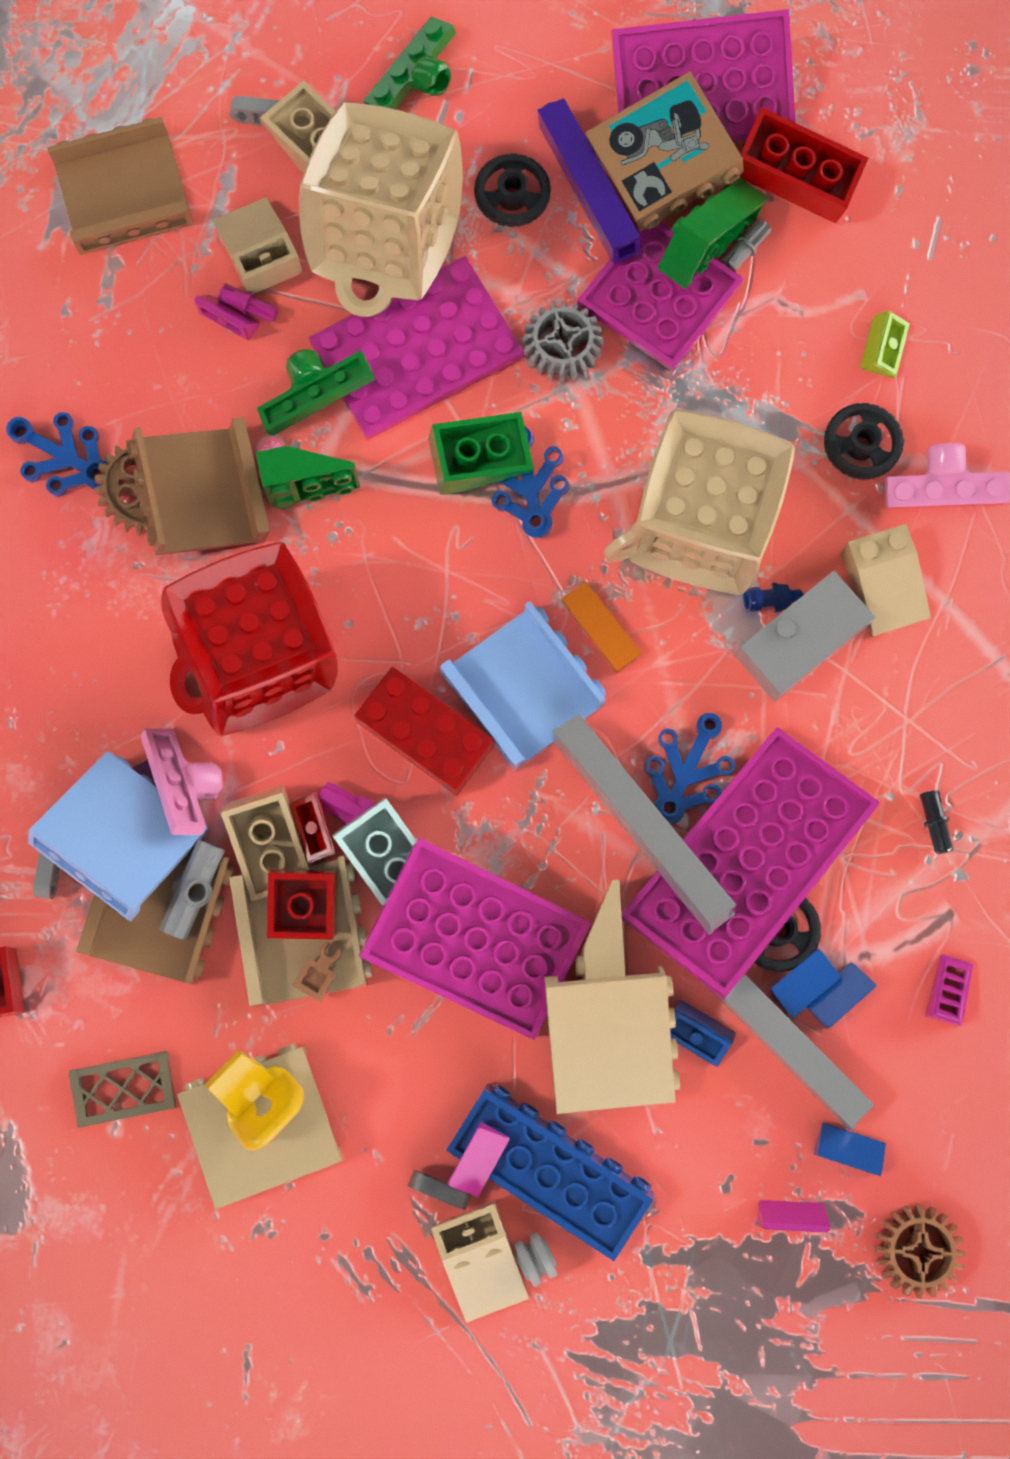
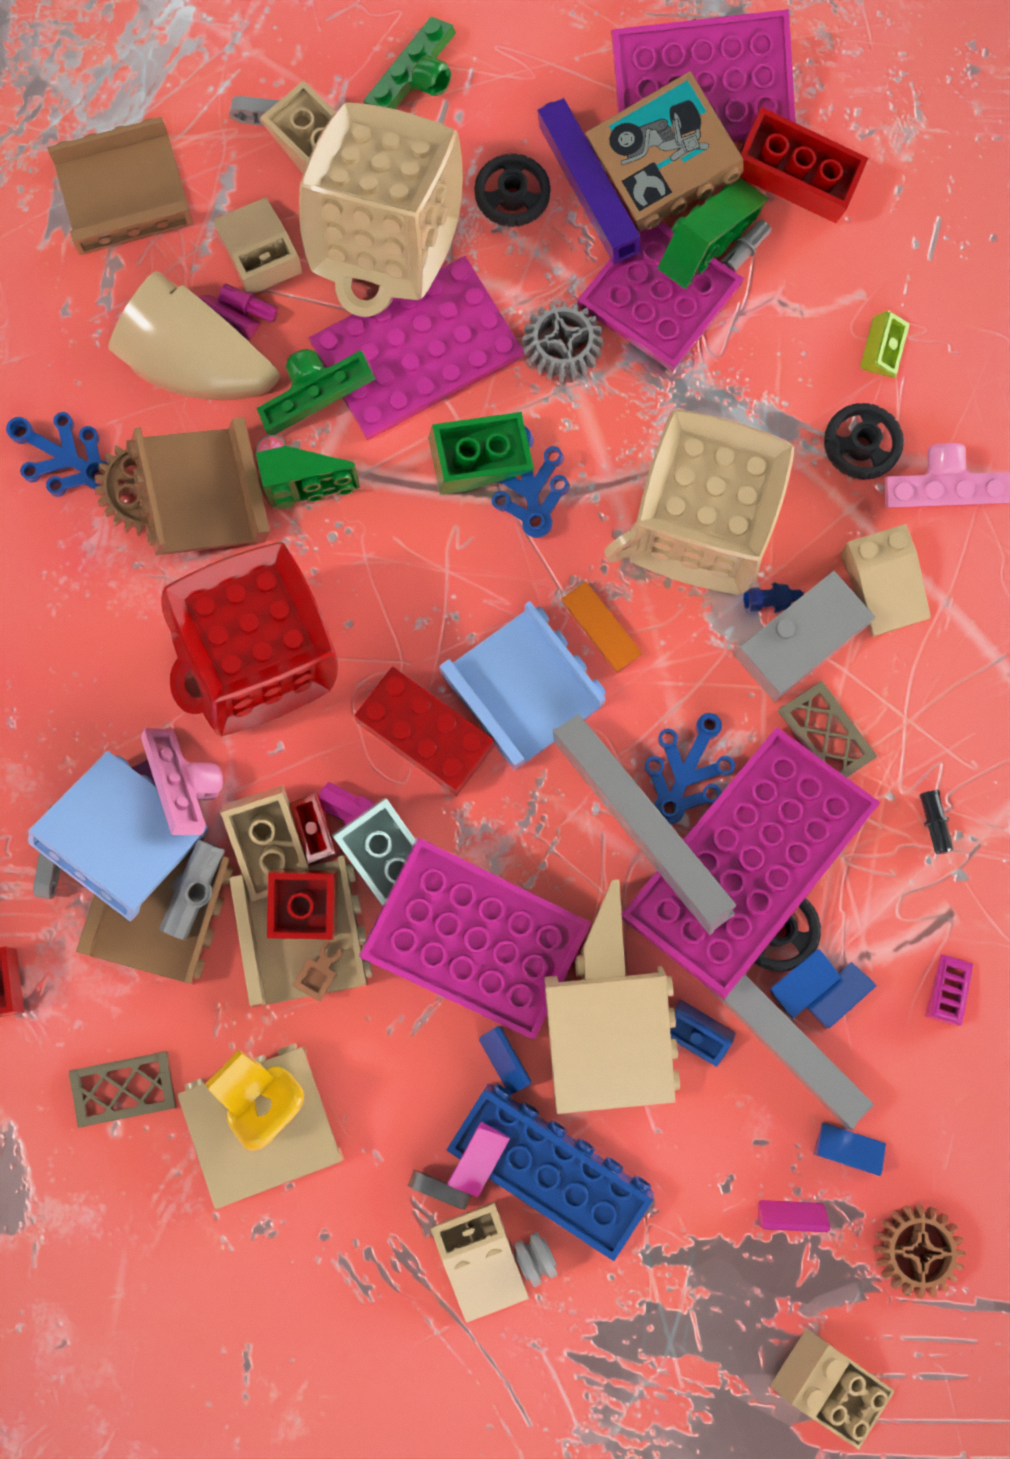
none -> tan panel [108,271,281,400]
none -> blue slope [479,1026,532,1094]
none -> tan slope [770,1328,895,1450]
none -> dark tan window [777,681,878,778]

